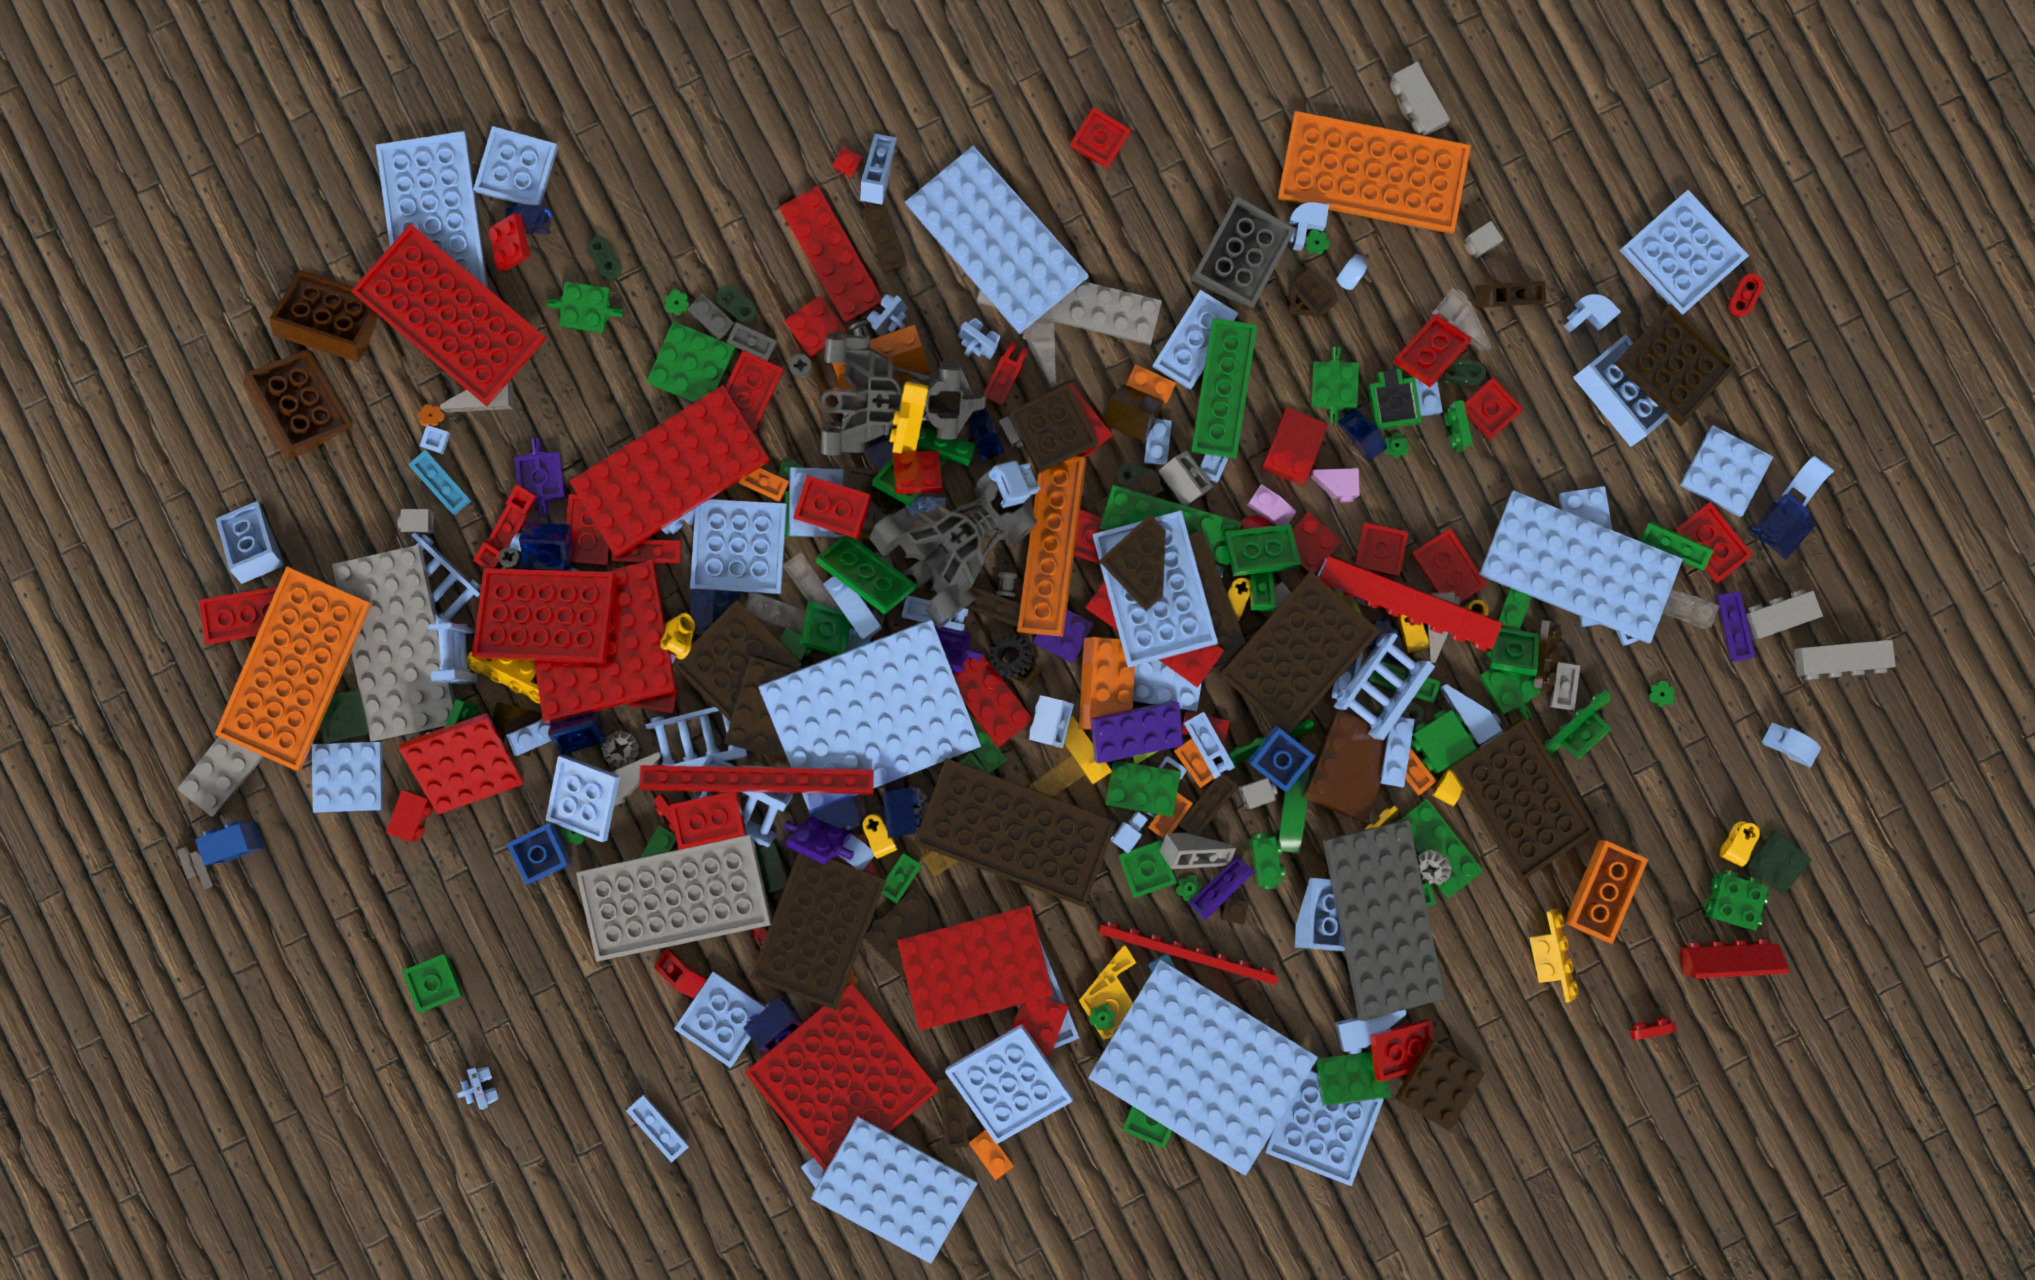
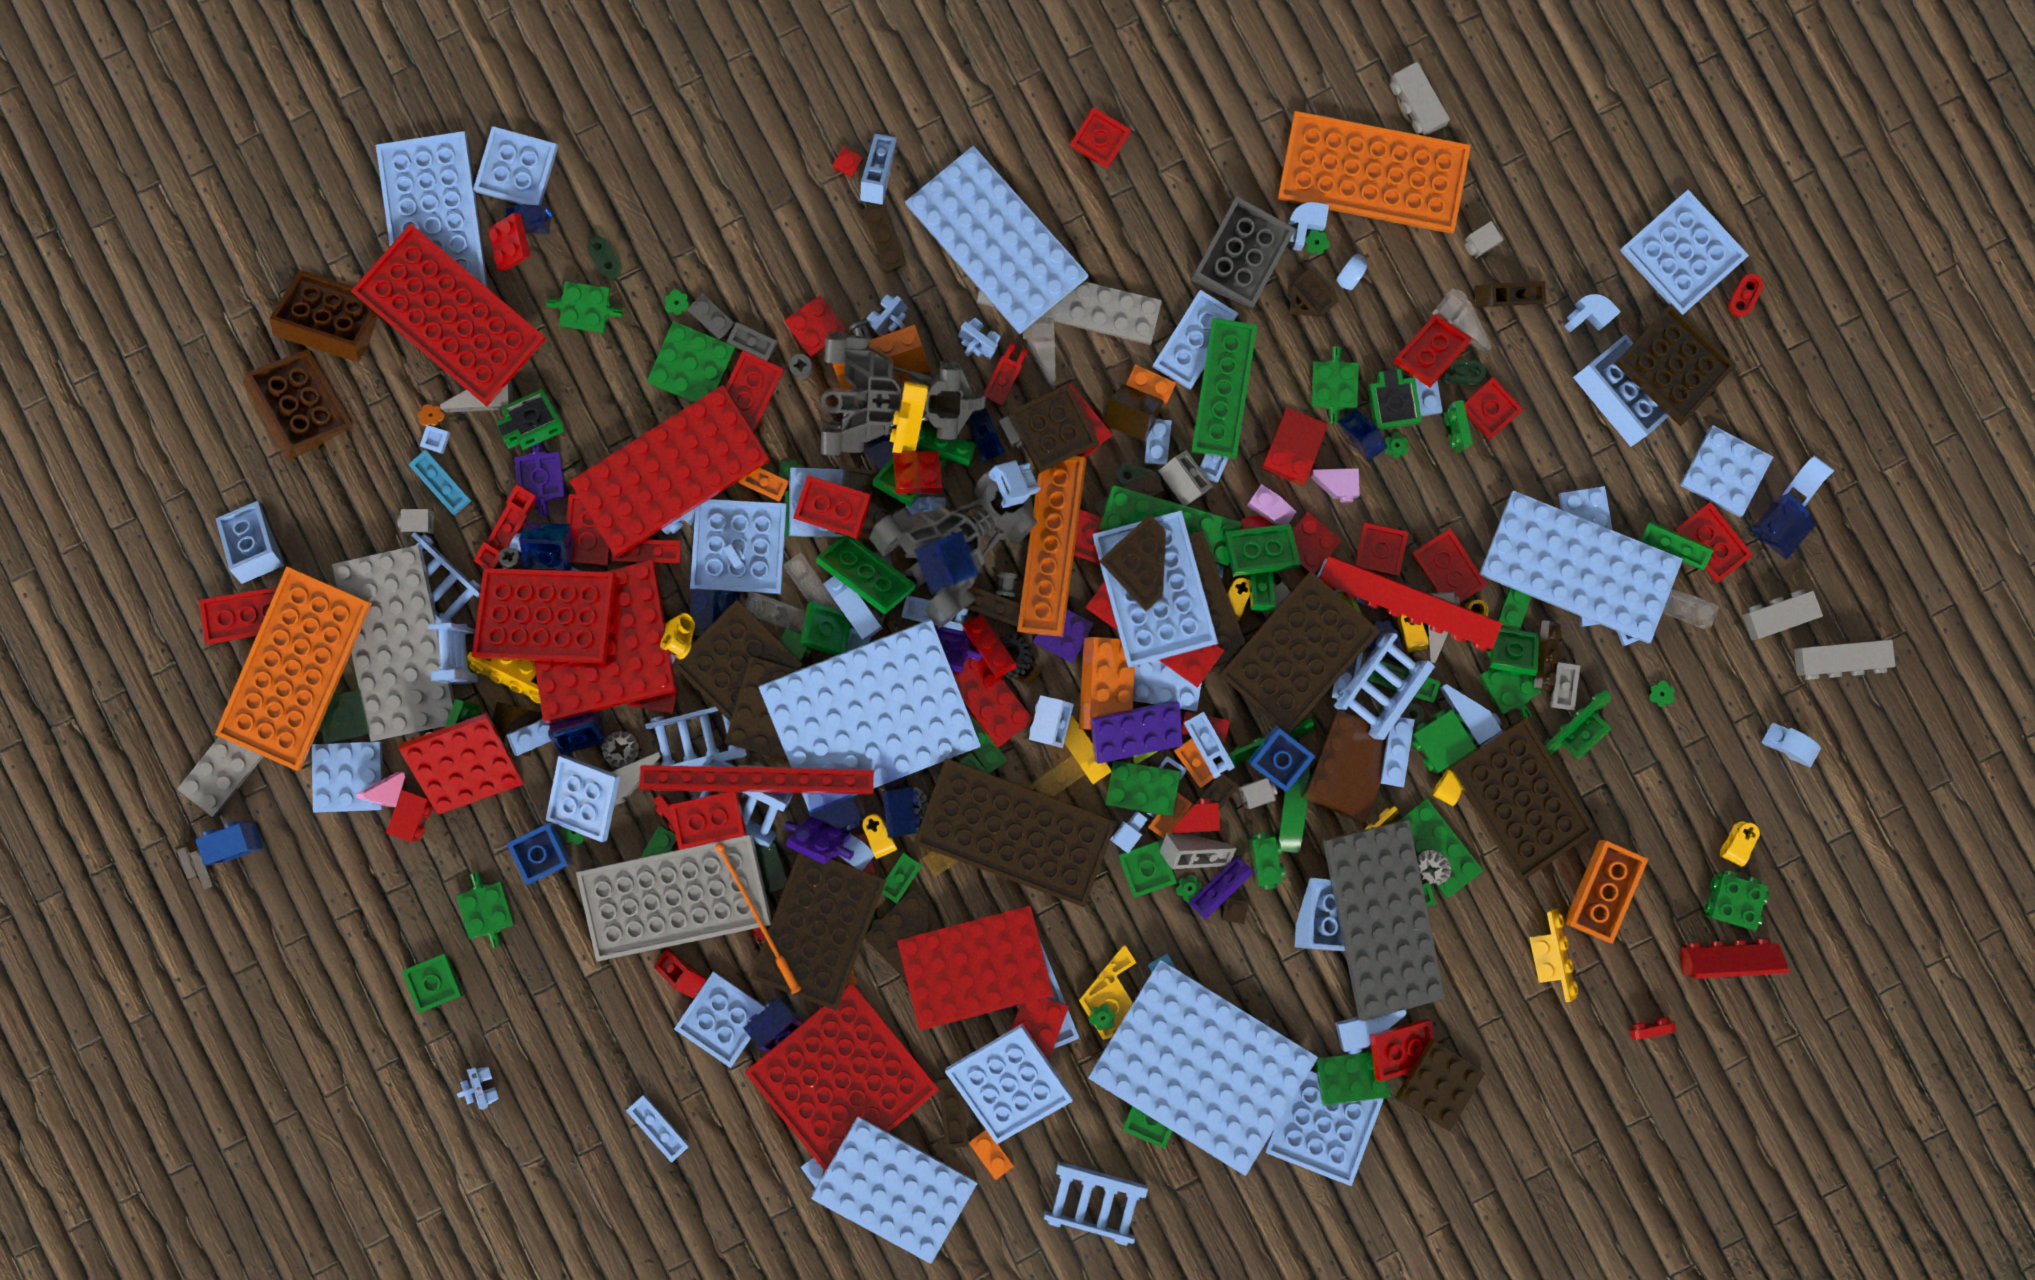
clear green plate [716,285,757,323] -> none
red plate [779,186,882,324] -> none
red plate [1098,921,1278,985] -> none
orange plate [1405,748,1437,796] -> none
dark purple plate [1715,591,1755,662] -> none
clear green plate [1745,830,1812,895] -> none
none -> bright pink slope [356,772,405,807]
none -> green plate [456,872,515,949]
none -> piece [496,389,564,450]
none -> orange piece [715,843,802,994]
none -> light blue plate [723,544,746,570]
none -> clear blue slope [914,531,979,593]
none -> red plate [962,614,1016,678]
none -> light blue fence [1044,1161,1148,1245]
none -> red slope [1172,798,1220,833]

